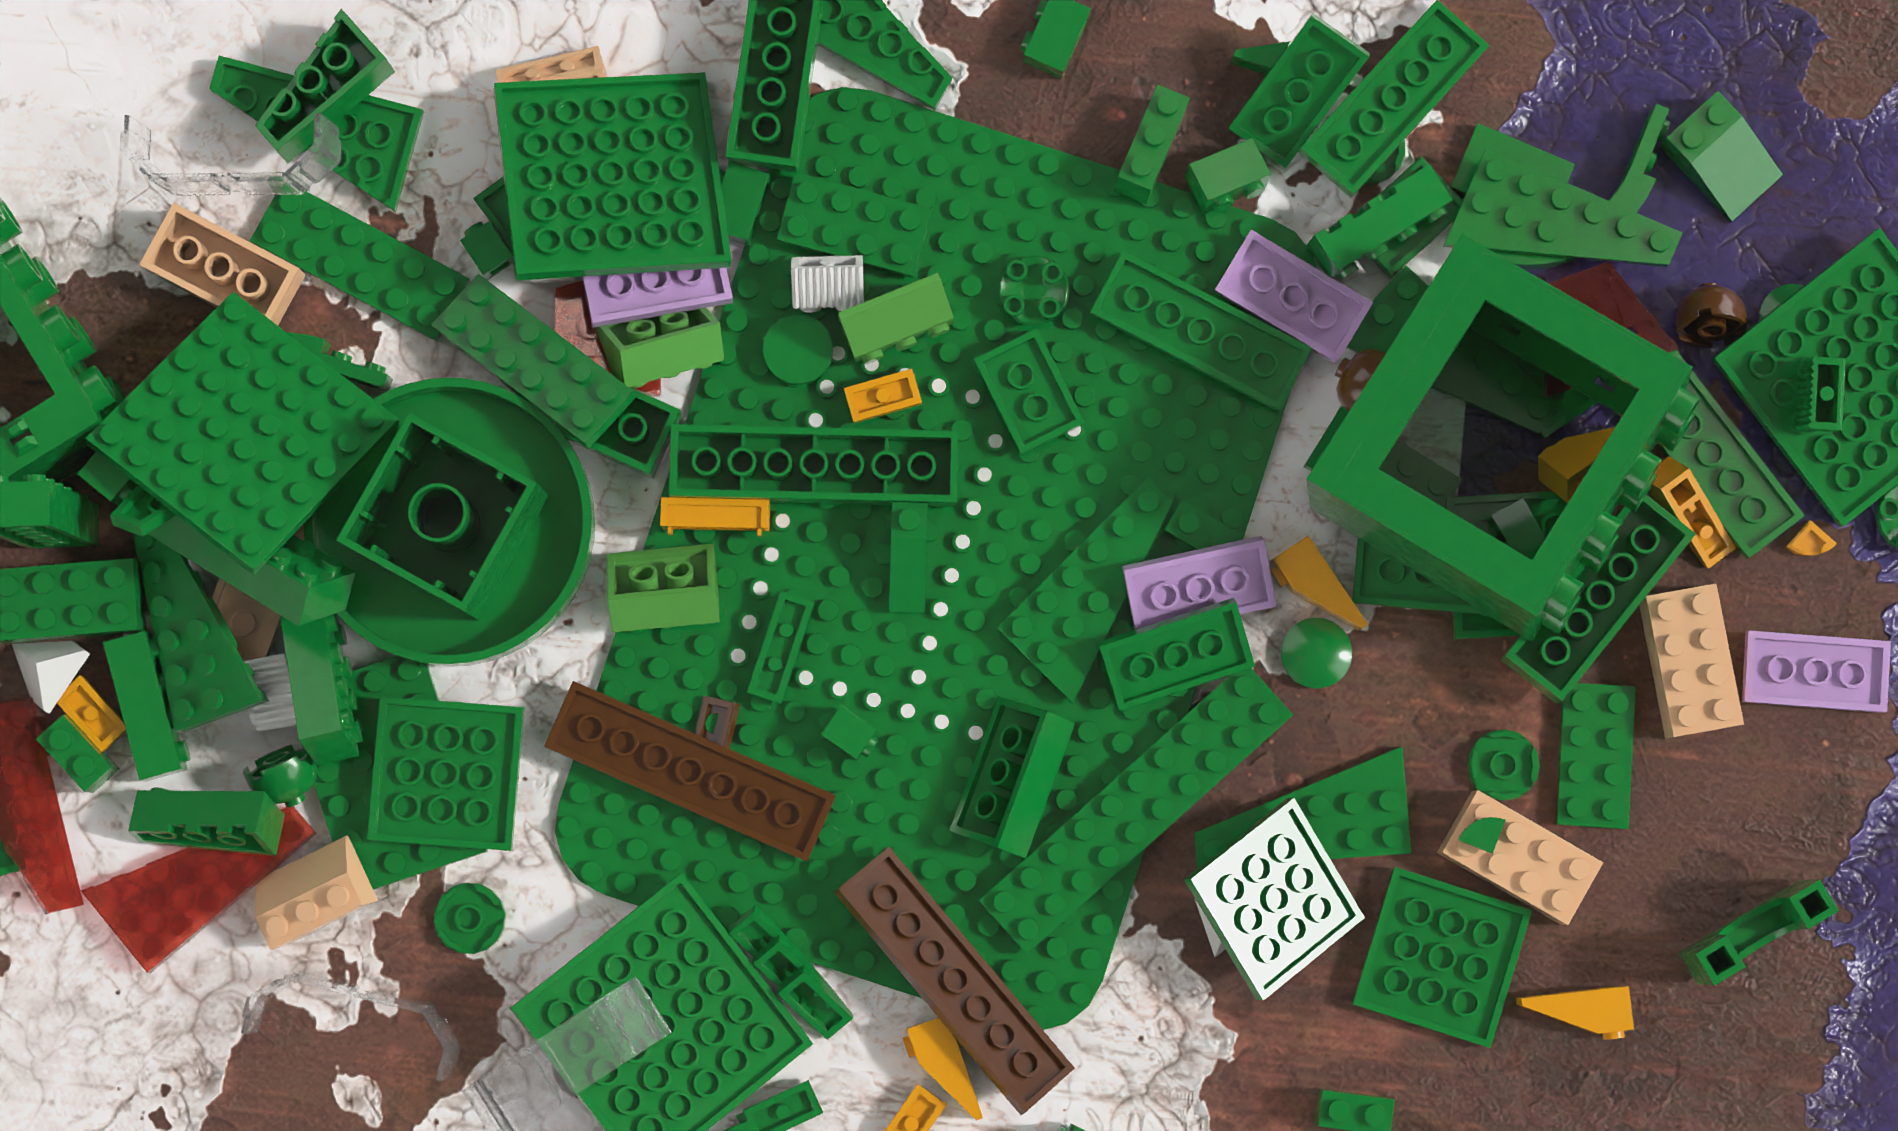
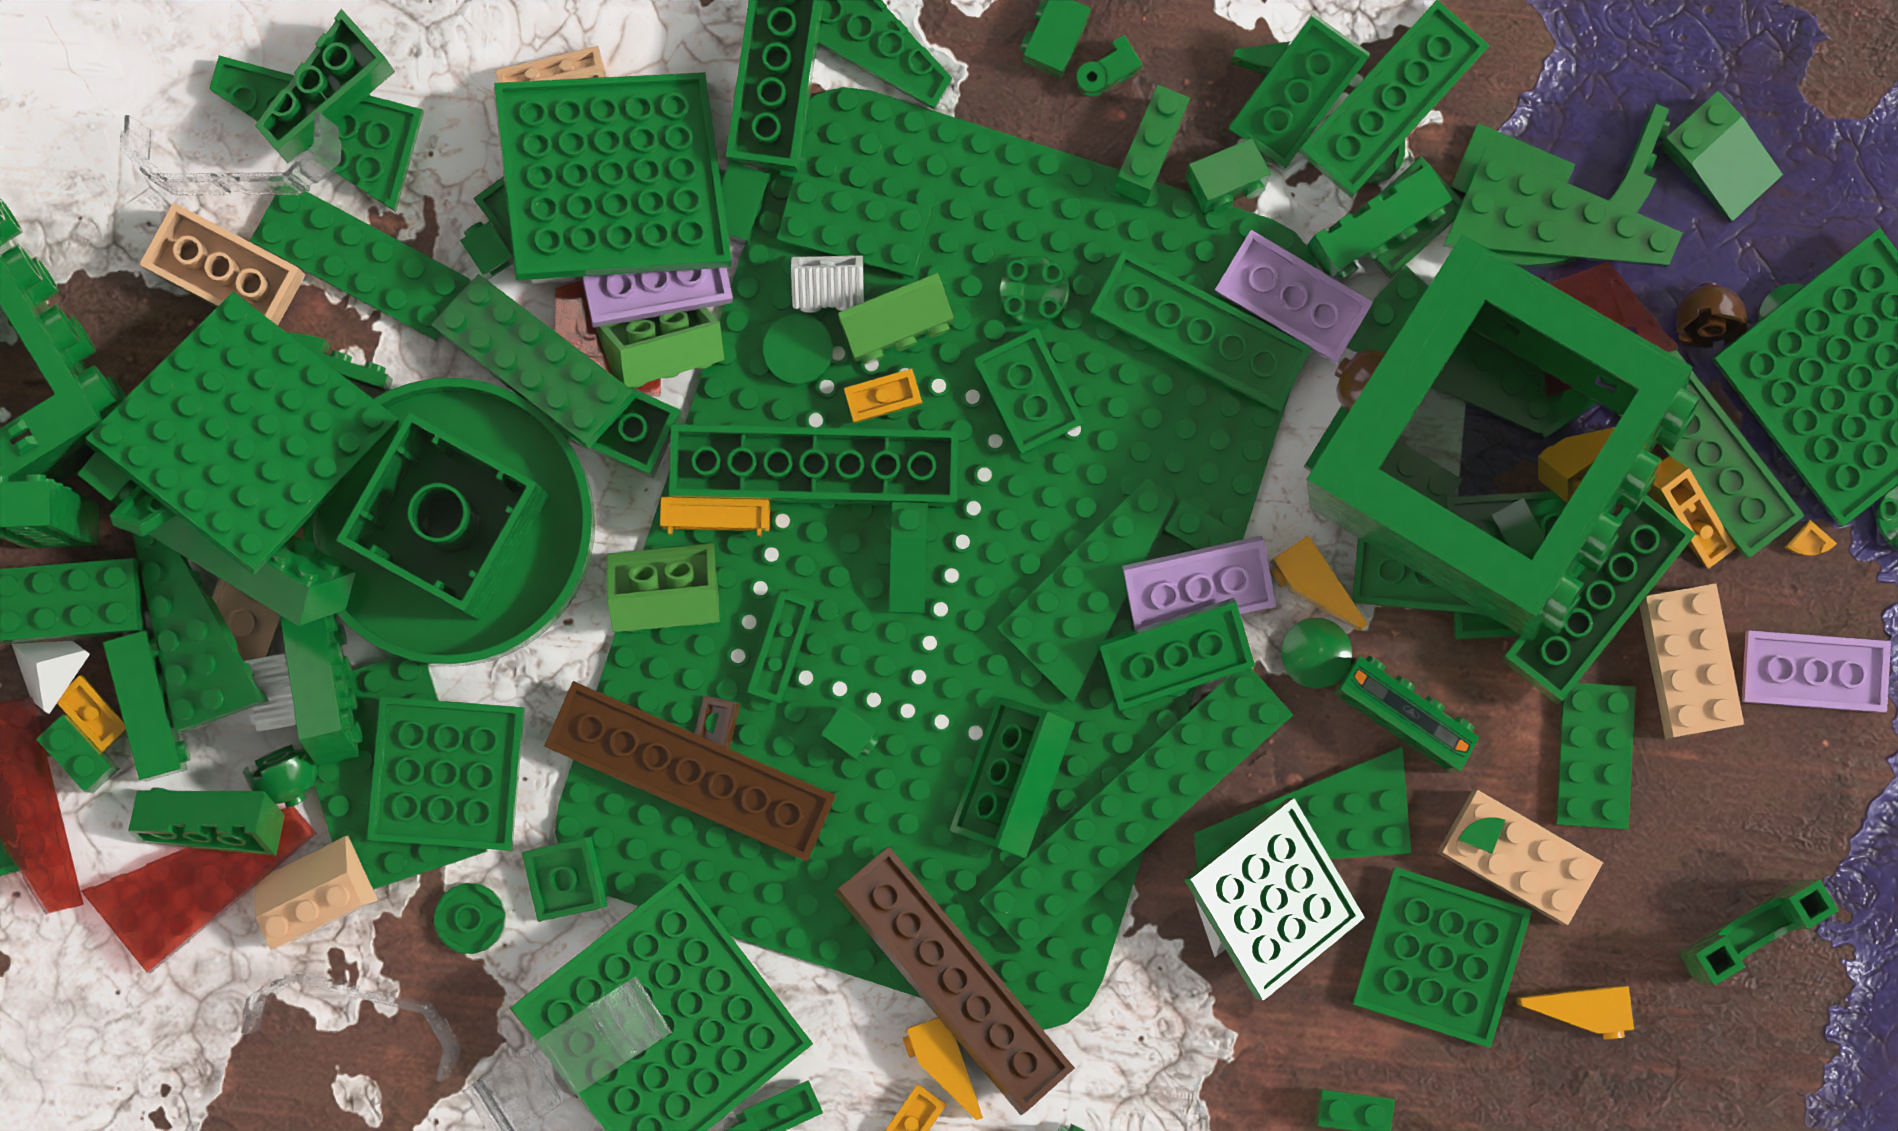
green slope [728,905,853,1040] -> none
green tile [1467,729,1540,801] -> none
green brick [1795,357,1846,432] -> none
none -> green plate [521,836,608,922]
none -> green leg [1077,35,1143,97]
none -> green slope [1333,655,1479,774]

